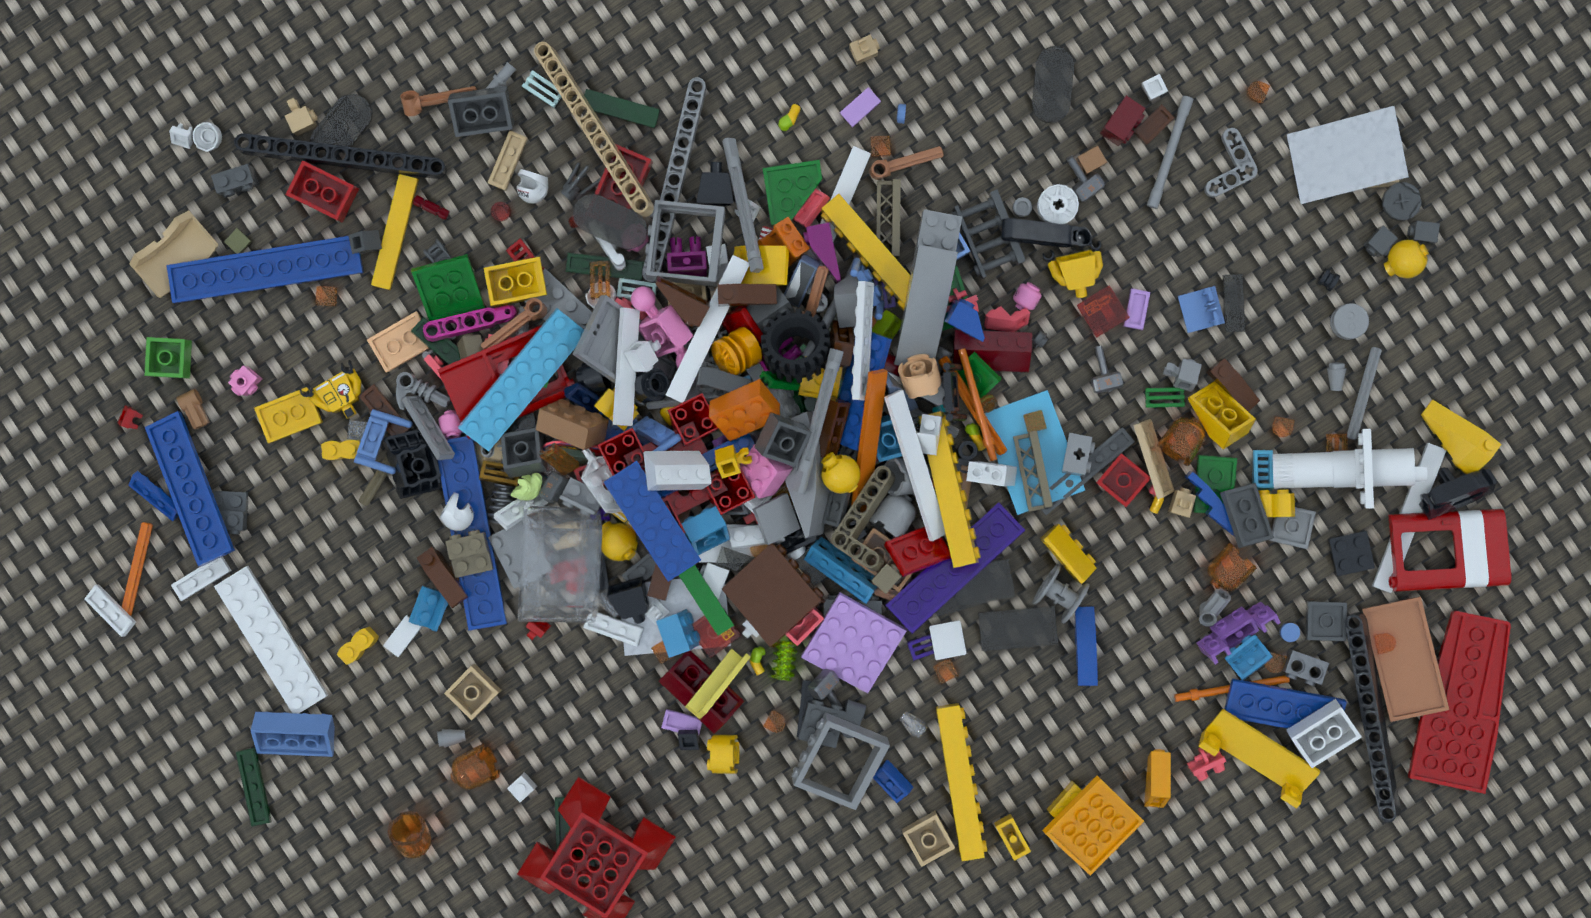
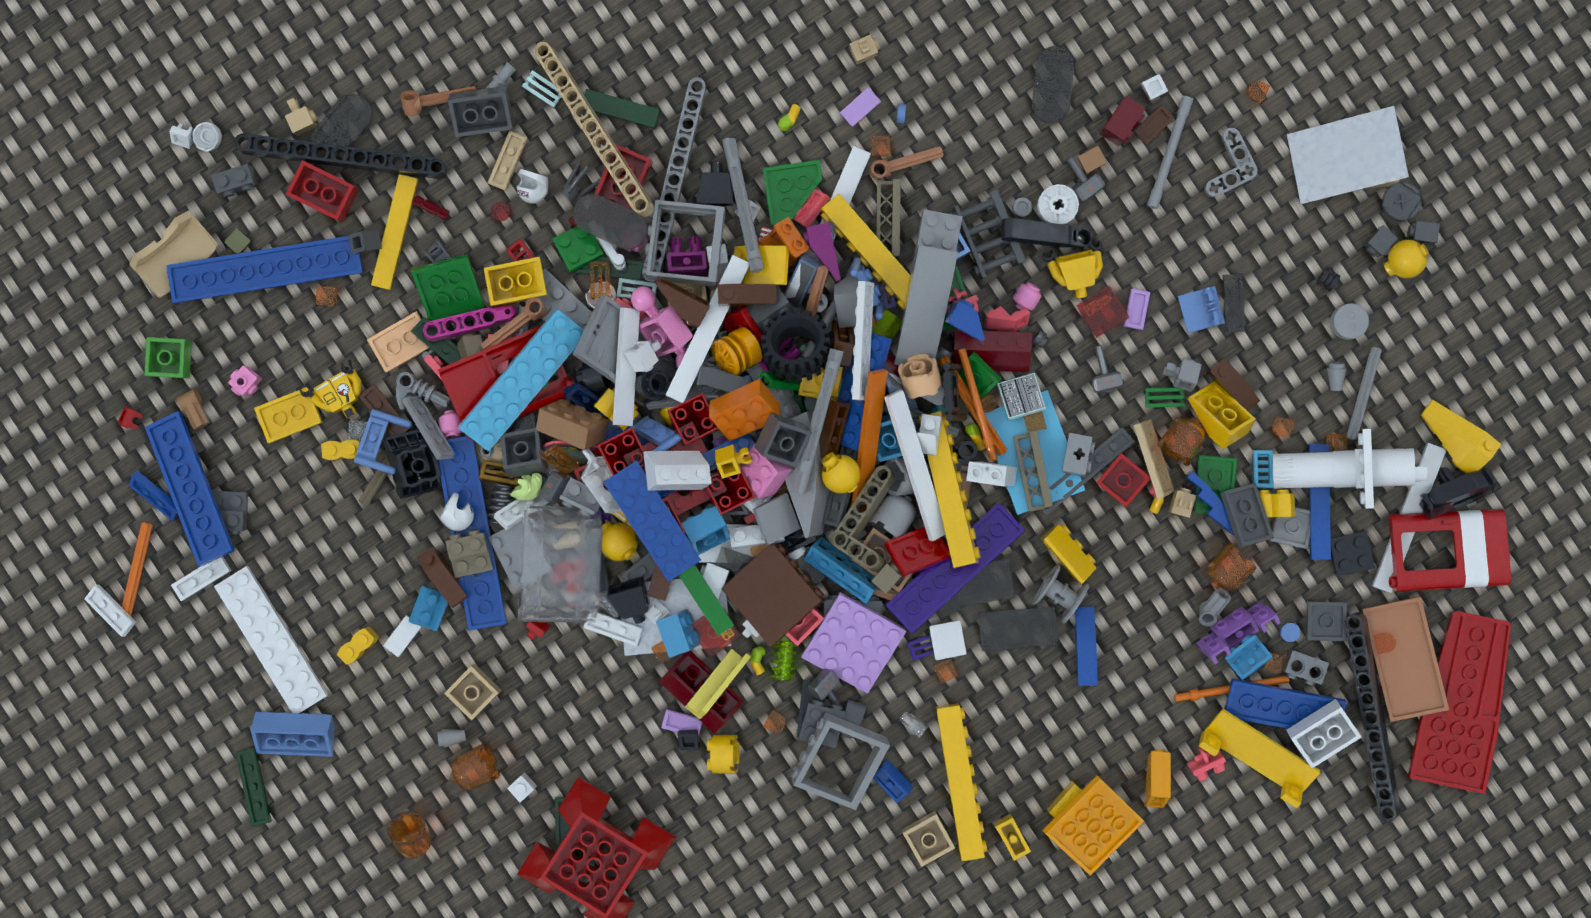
none -> green plate [552,222,604,273]
none -> light grey tile [997,373,1046,420]
none -> blue tile [1308,444,1331,560]

